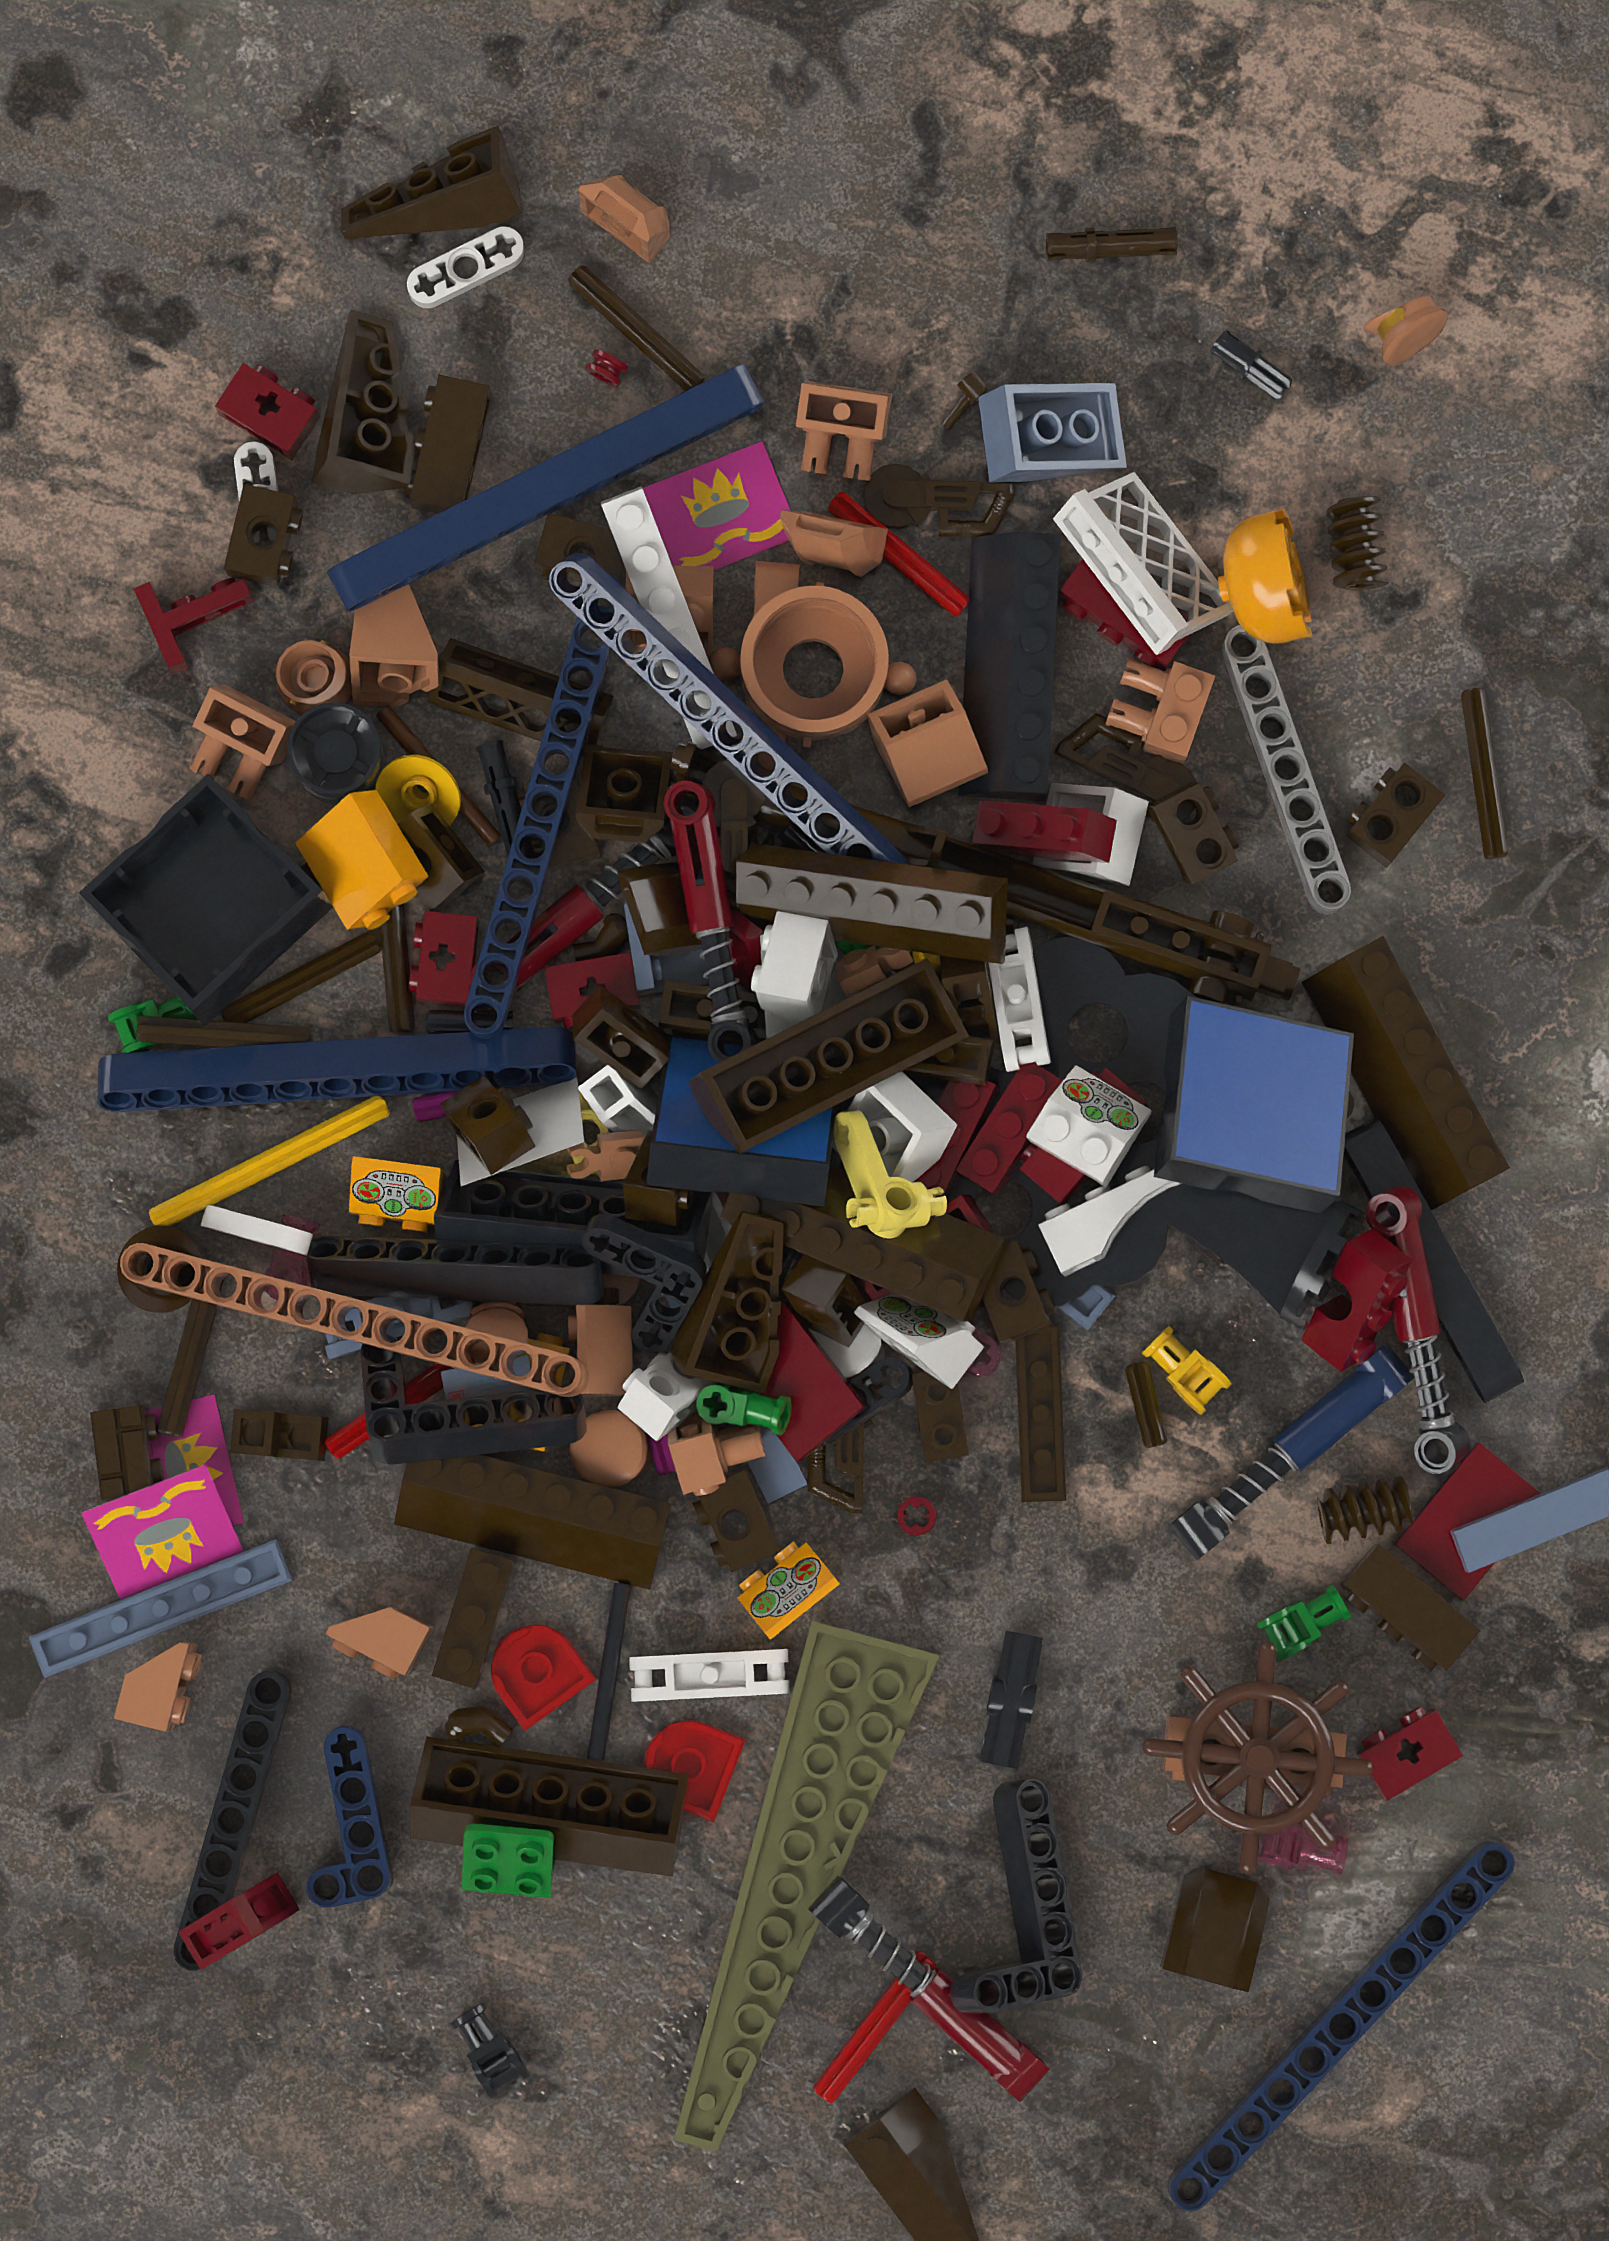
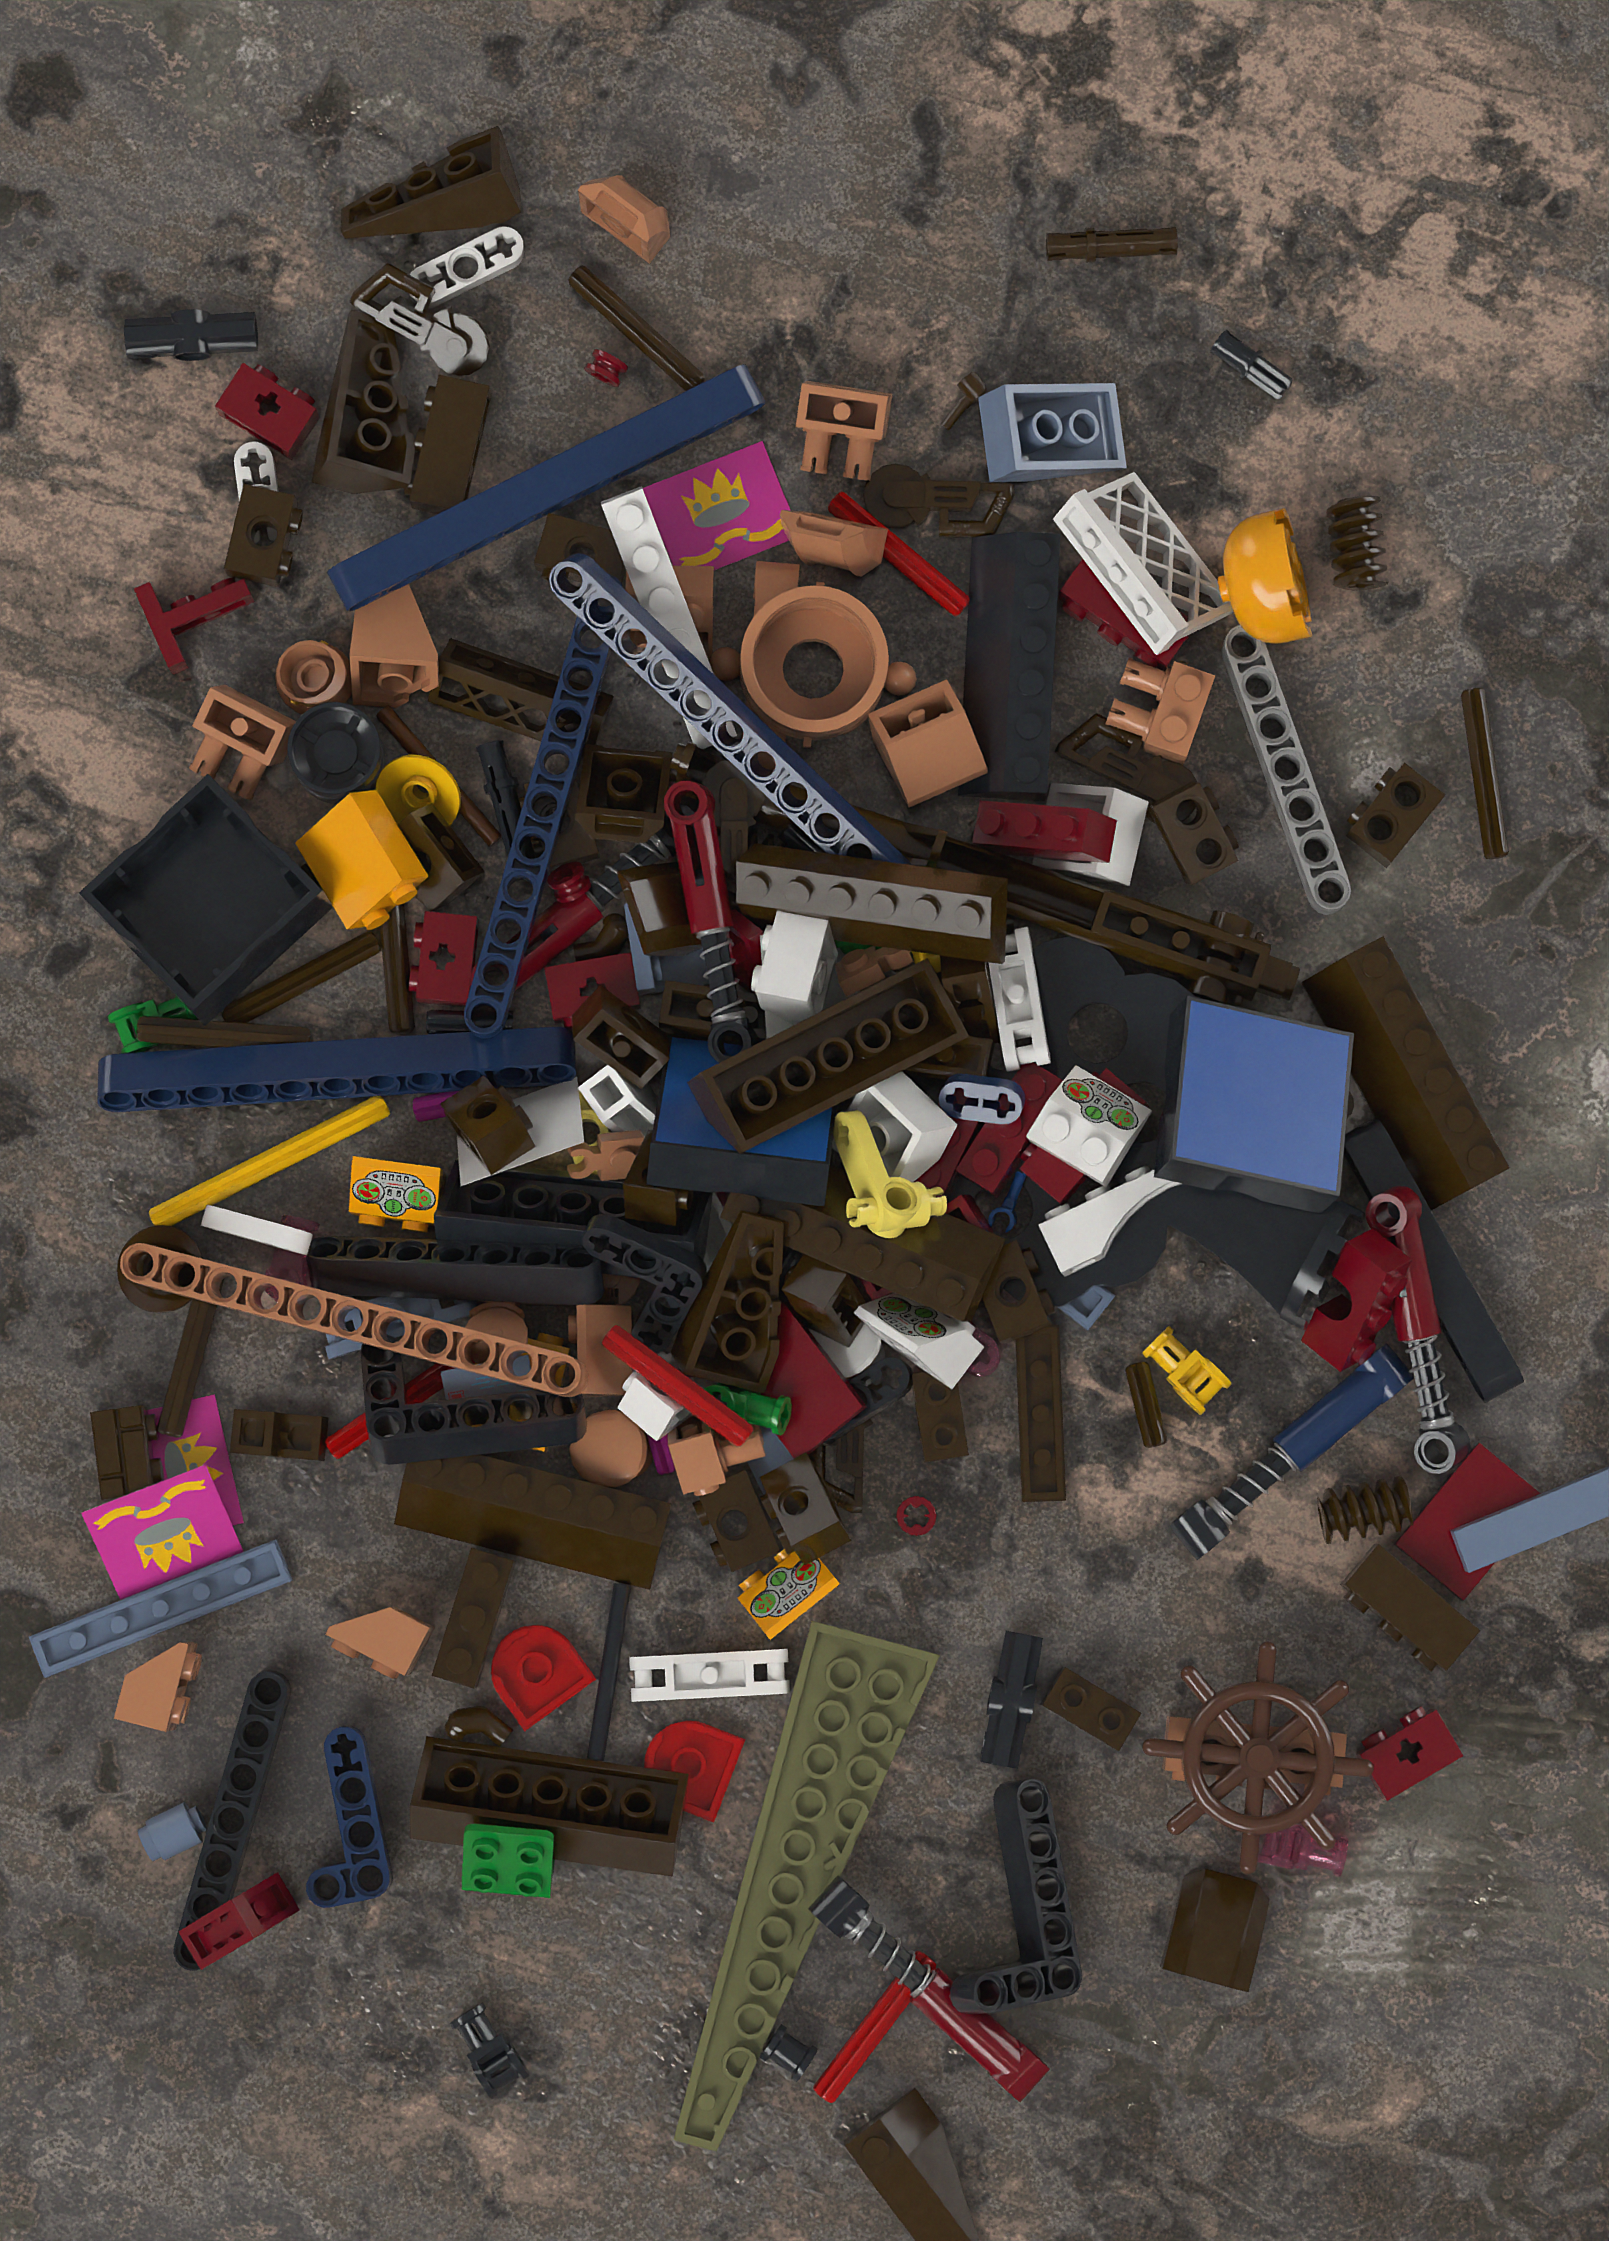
dark blue beam [1167,1841,1515,2212] -> none
green connector [1256,1584,1351,1662] -> none
nougat piece [1364,296,1448,367] -> none
none -> black piece [124,309,259,361]
none -> sand blue brick [137,1802,207,1861]
none -> piece [350,263,490,376]
none -> dark red bush [547,862,592,903]
none -> red axle [602,1325,754,1447]
none -> dark brown brick [759,1453,852,1565]
none -> black bush [760,2024,818,2082]
none -> beam [939,1074,1025,1124]
none -> blue hand [988,1171,1027,1233]
none -> dark brown brick [1040,1666,1141,1751]

